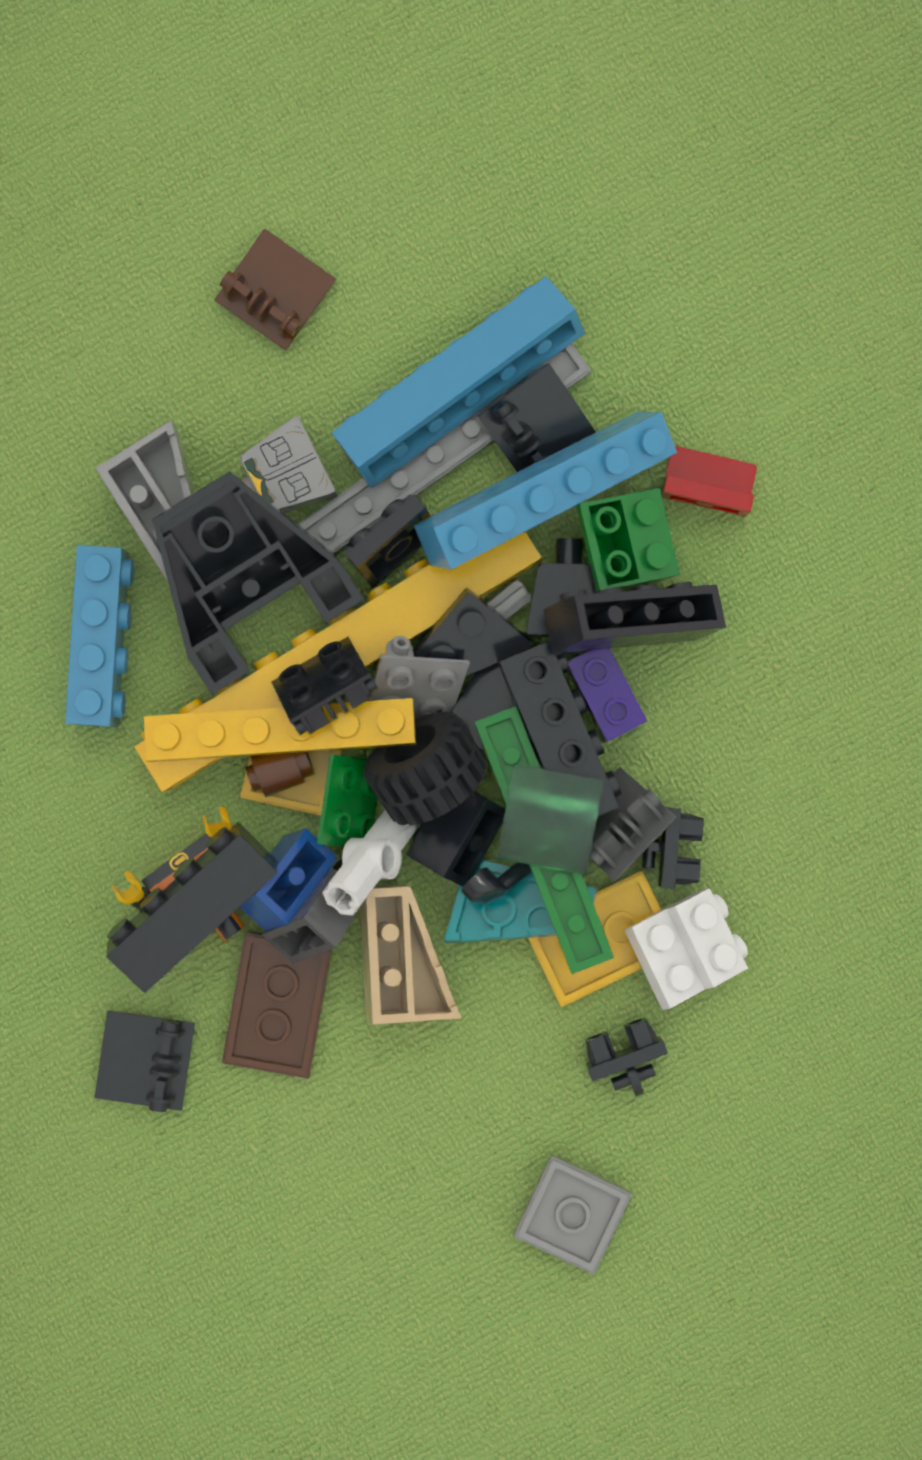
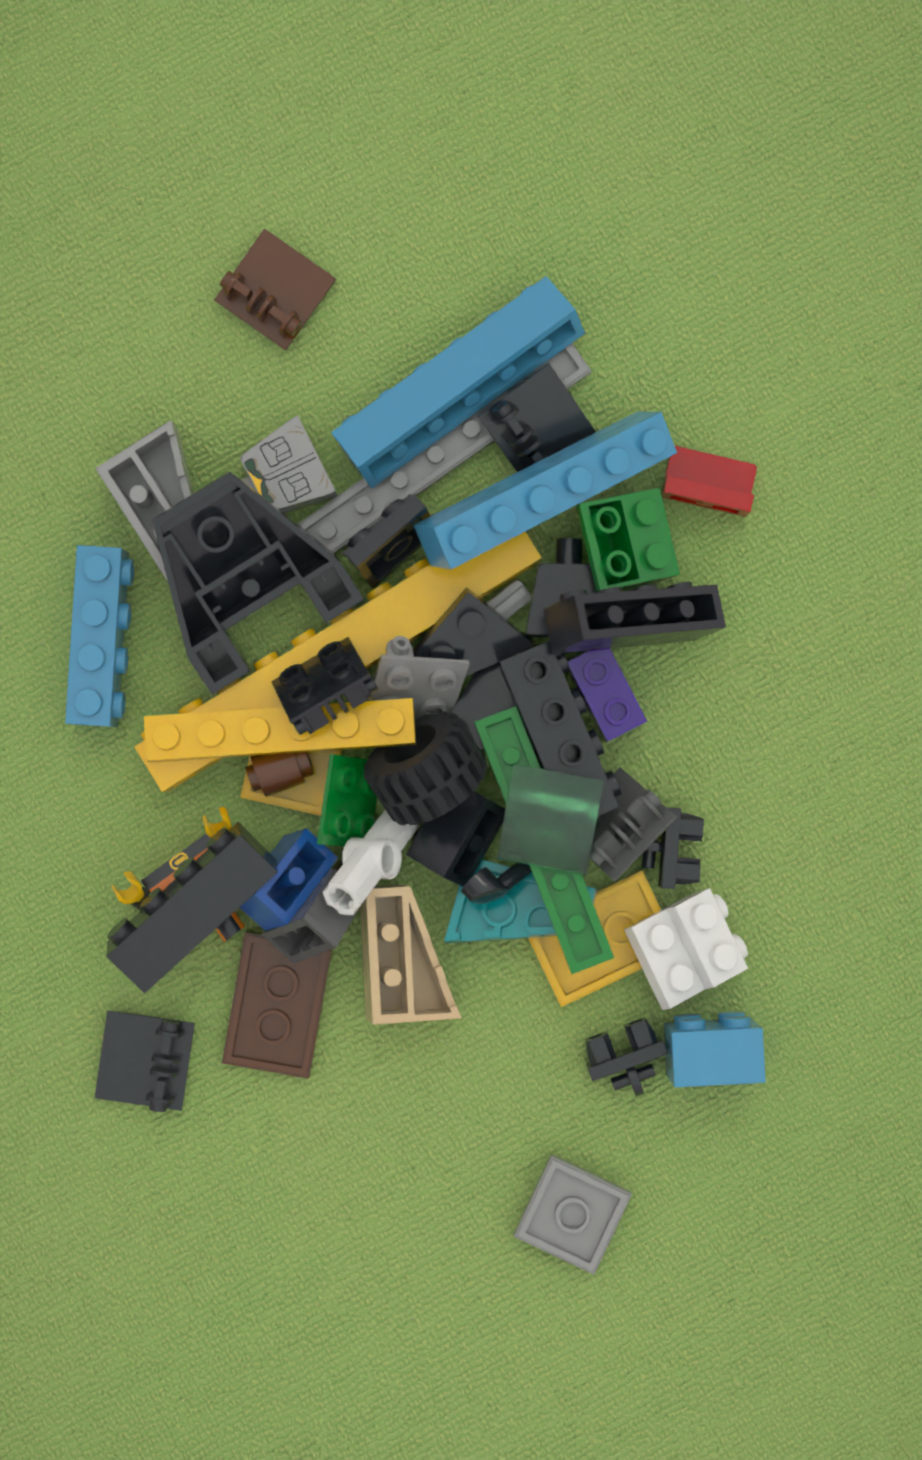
none -> dark azure brick [664,1011,766,1087]

